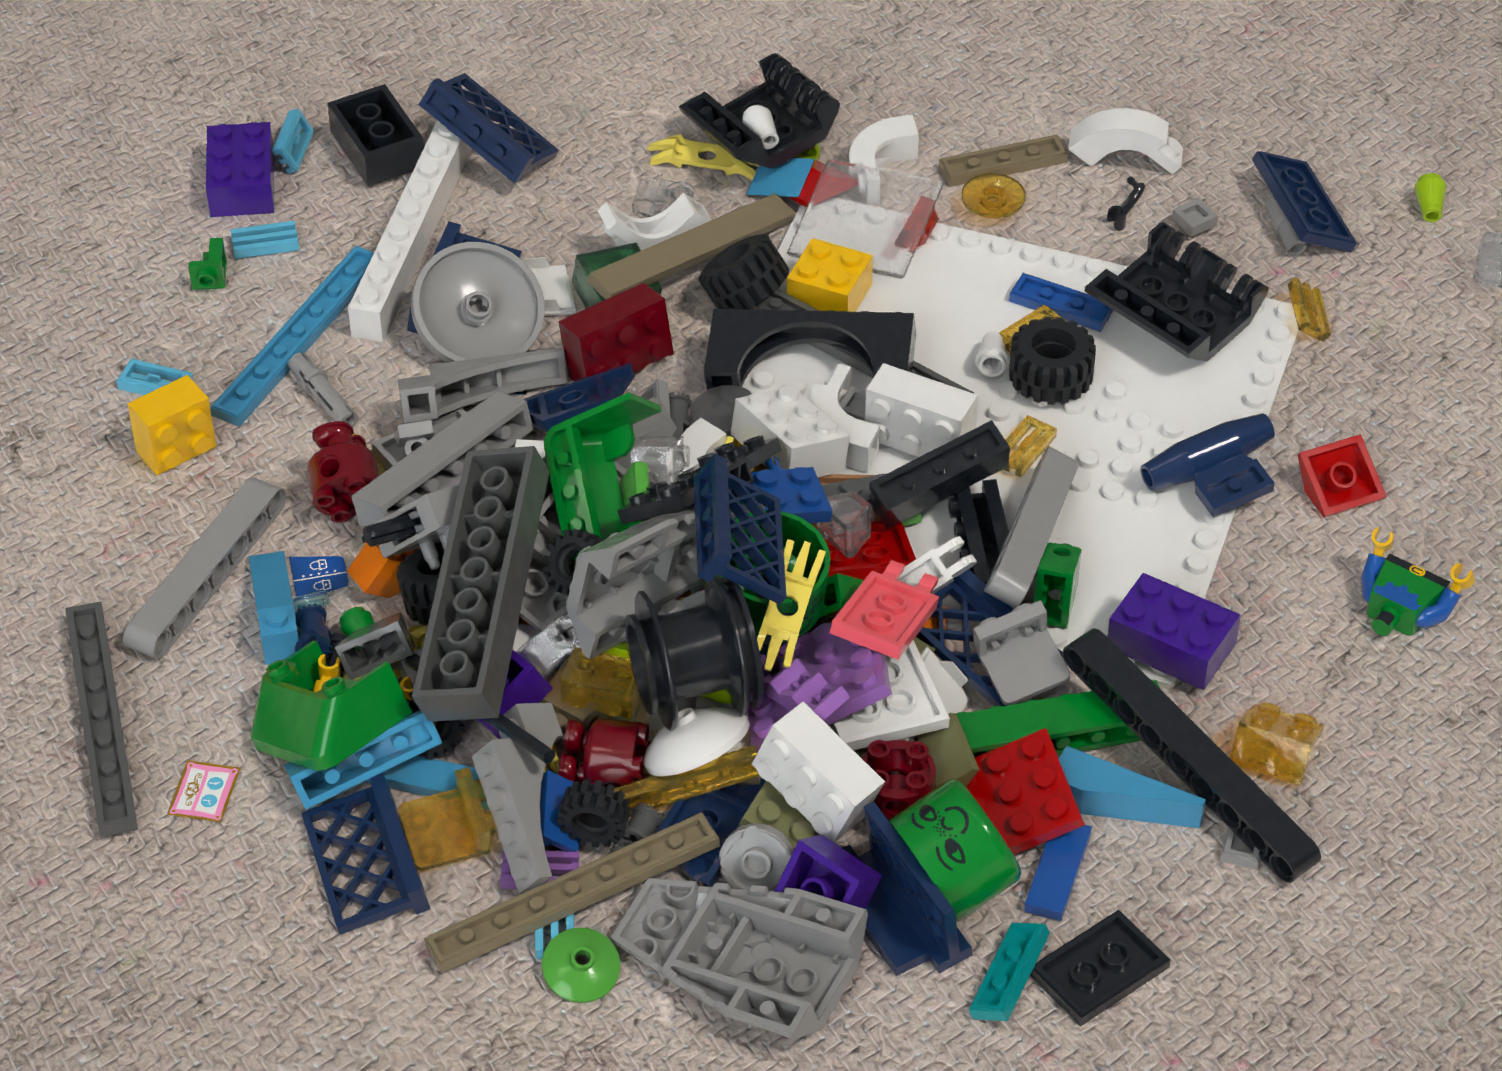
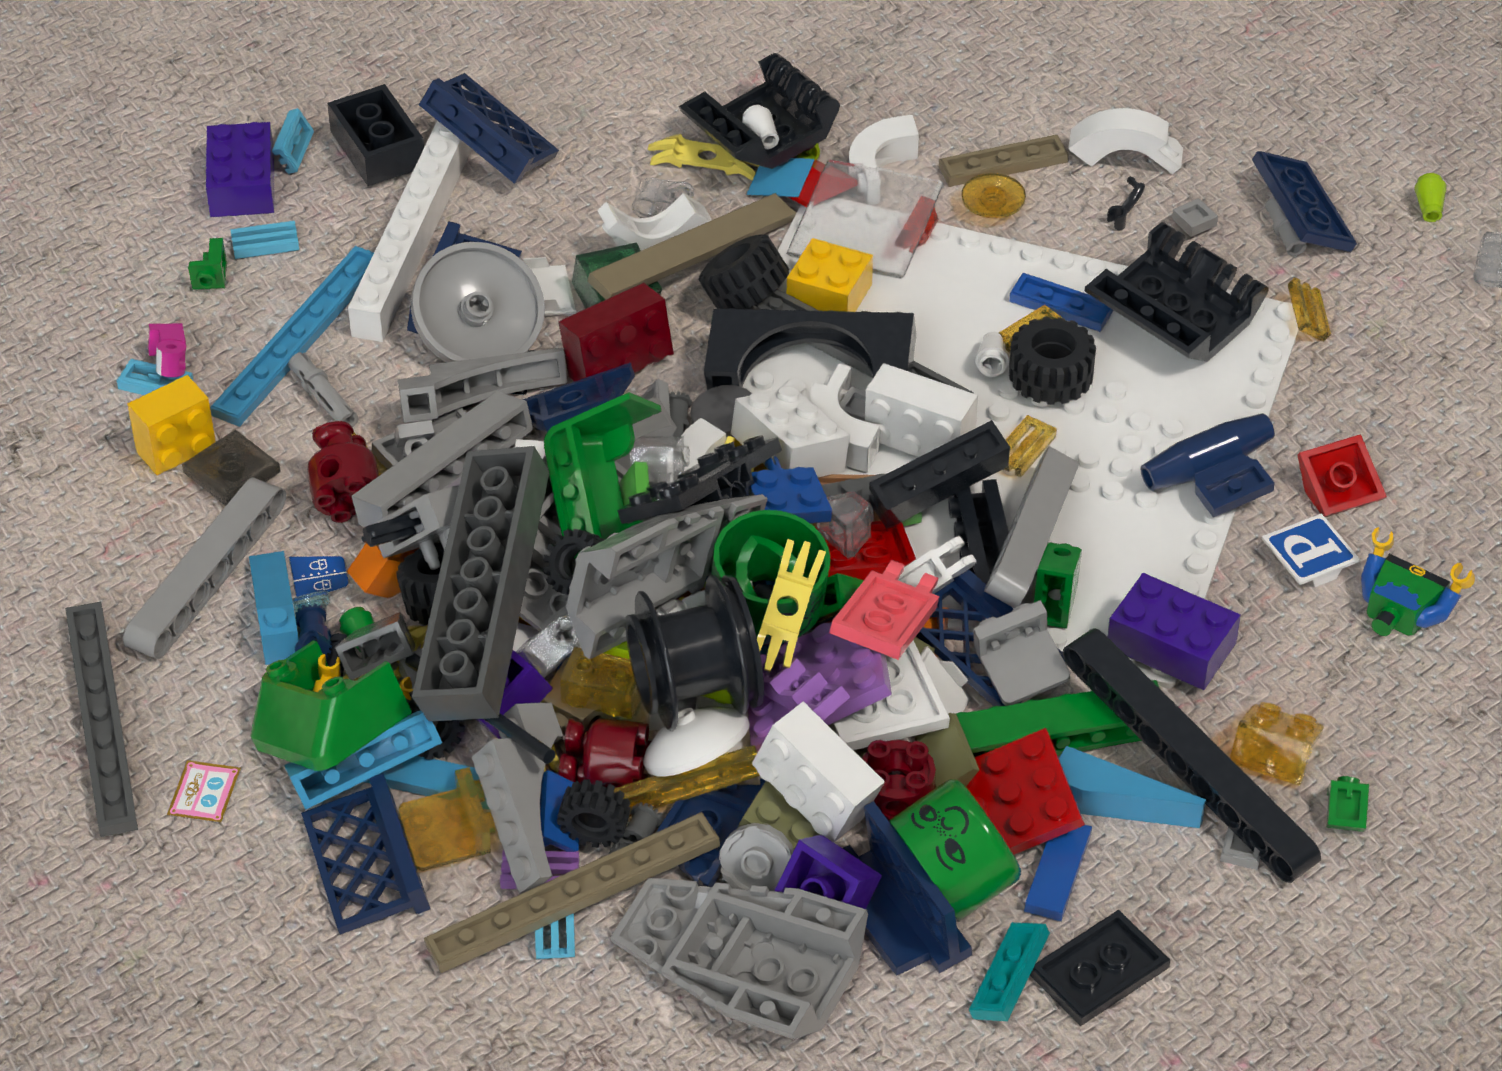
bright green dish [542,928,620,1003] -> none
dark blue fence [694,454,787,605] -> none
none -> dark pink leg [148,323,186,377]
none -> clear smoke plate [182,429,281,506]
none -> piece [1261,513,1360,587]
none -> green bracket [1326,776,1369,832]

